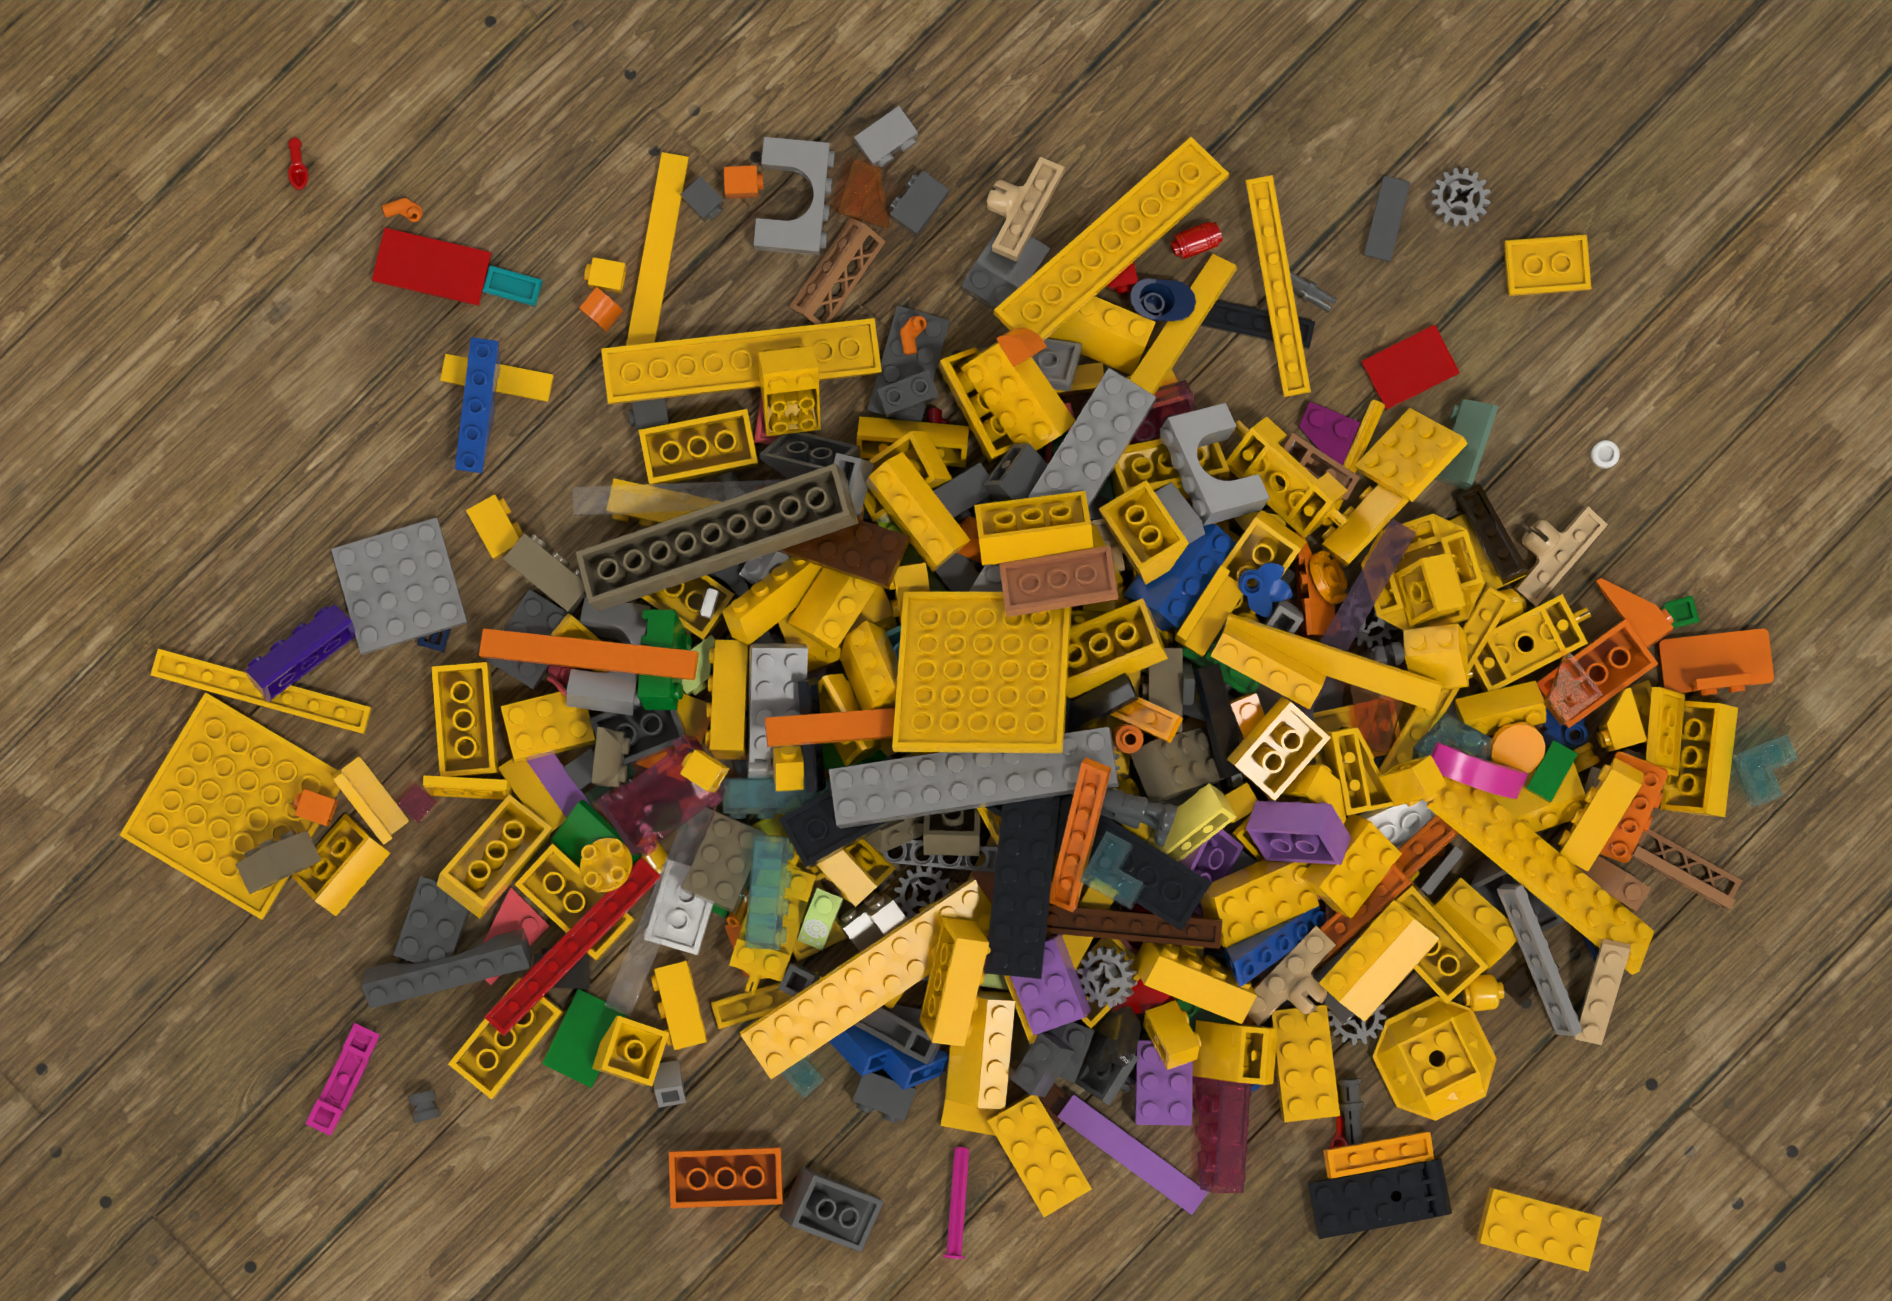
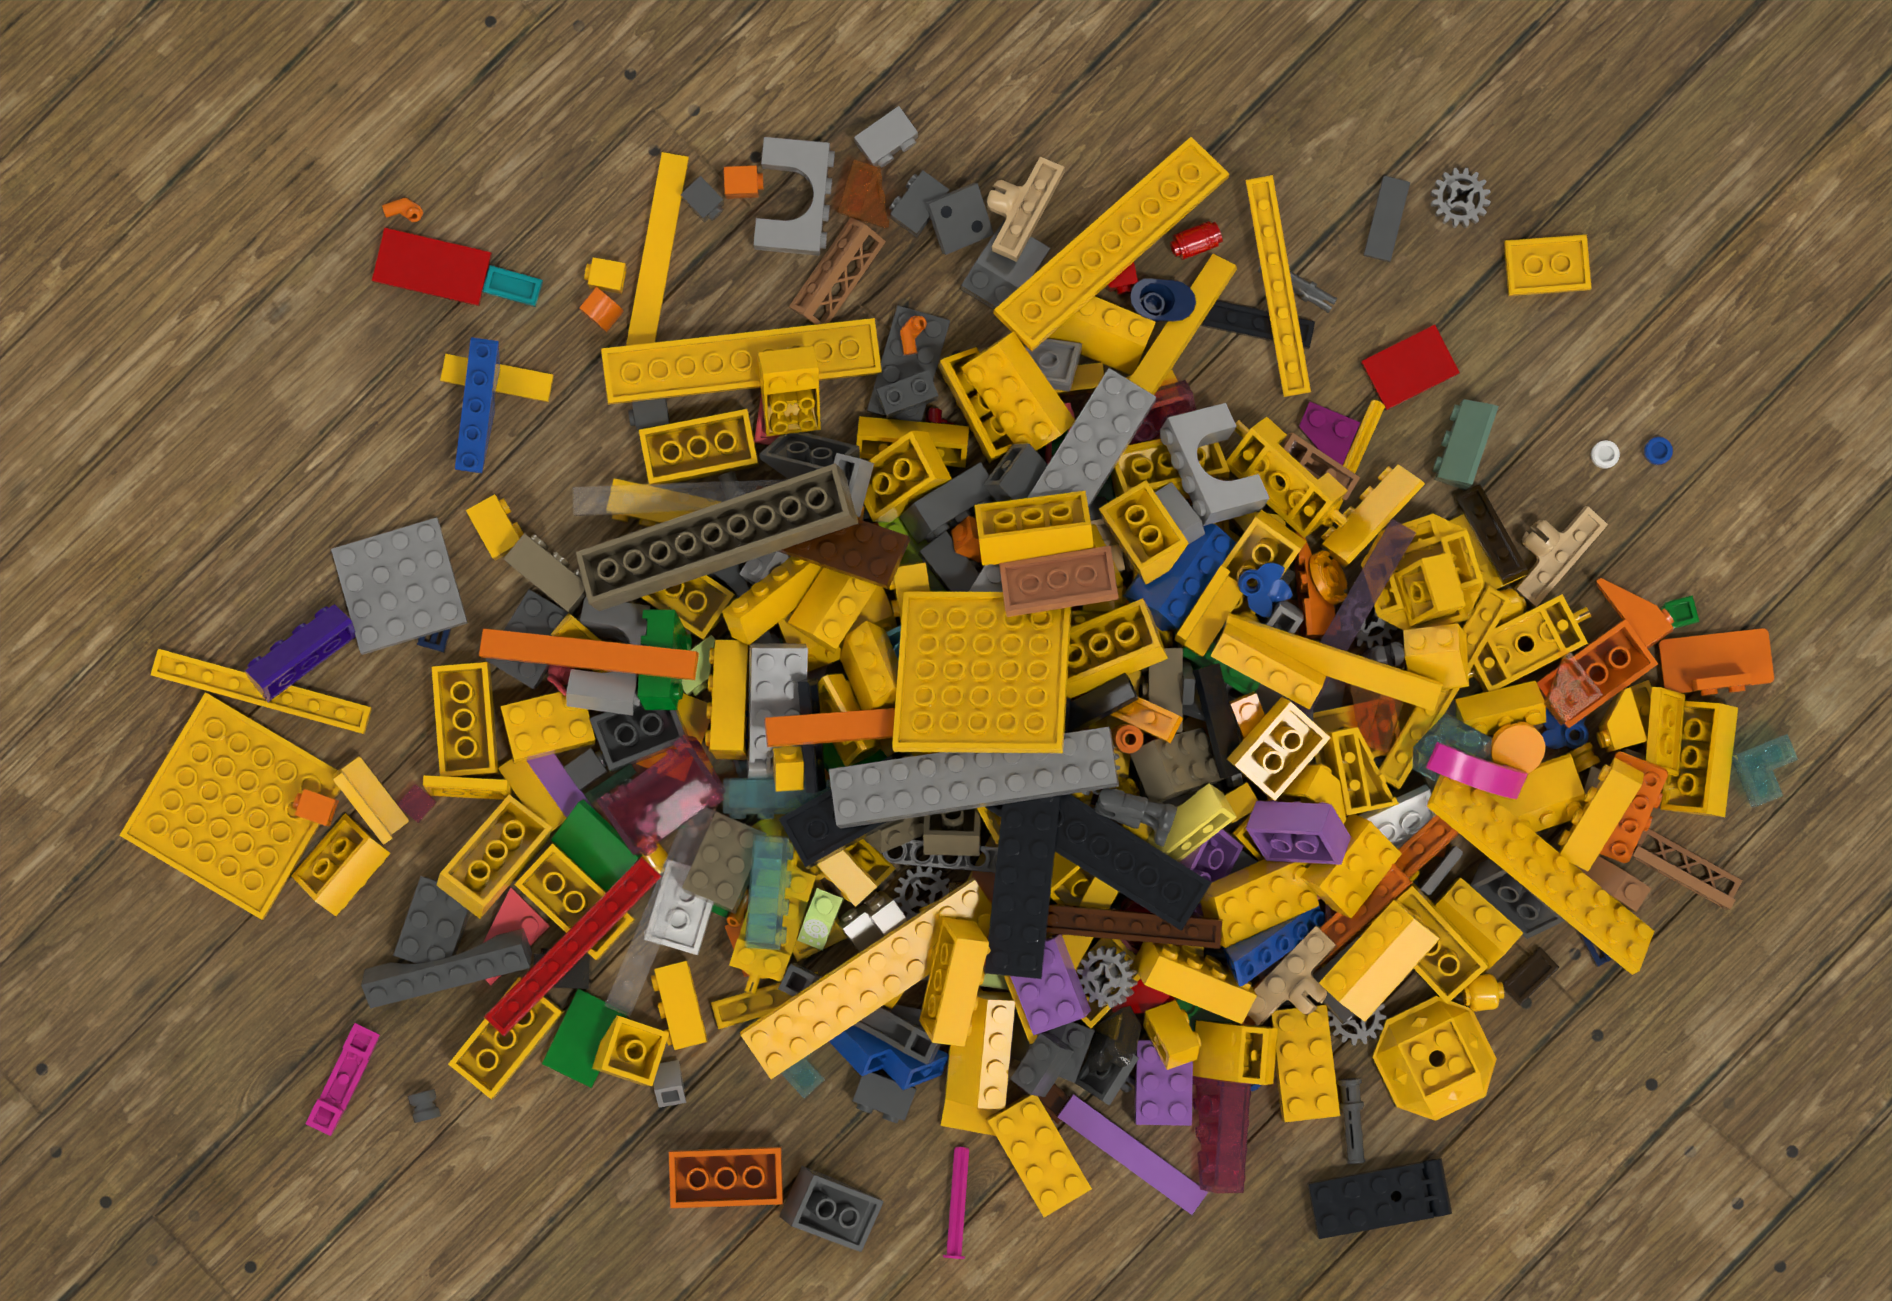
dark tan brick [236,830,321,894] -> none
red piece [288,137,309,191] -> none
yellow dish [580,838,632,892] -> none
dark tan slope [592,727,630,787] -> none
yellow brick [680,750,729,792] -> none
white tile [700,588,720,620] -> none
yellow slope [865,452,971,572] -> none
orange brick [996,328,1047,367] -> none
orange plate [1050,757,1112,912] -> none
clear light blue brick [1080,831,1145,910] -> none
light orange plate [1323,1131,1434,1178] -> none
red hand [1329,1116,1348,1149] -> none
yellow plate [1354,408,1468,502] -> none
yellow brick [1379,755,1447,807] -> none
yellow brick [1476,1187,1602,1272] -> none
light grey plate [1497,884,1582,1036] -> none
green tile [1526,740,1578,803] -> none
tan plate [1574,938,1630,1045] -> none
none -> dark grey tile [926,183,994,255]
none -> blue tile [1644,437,1673,465]

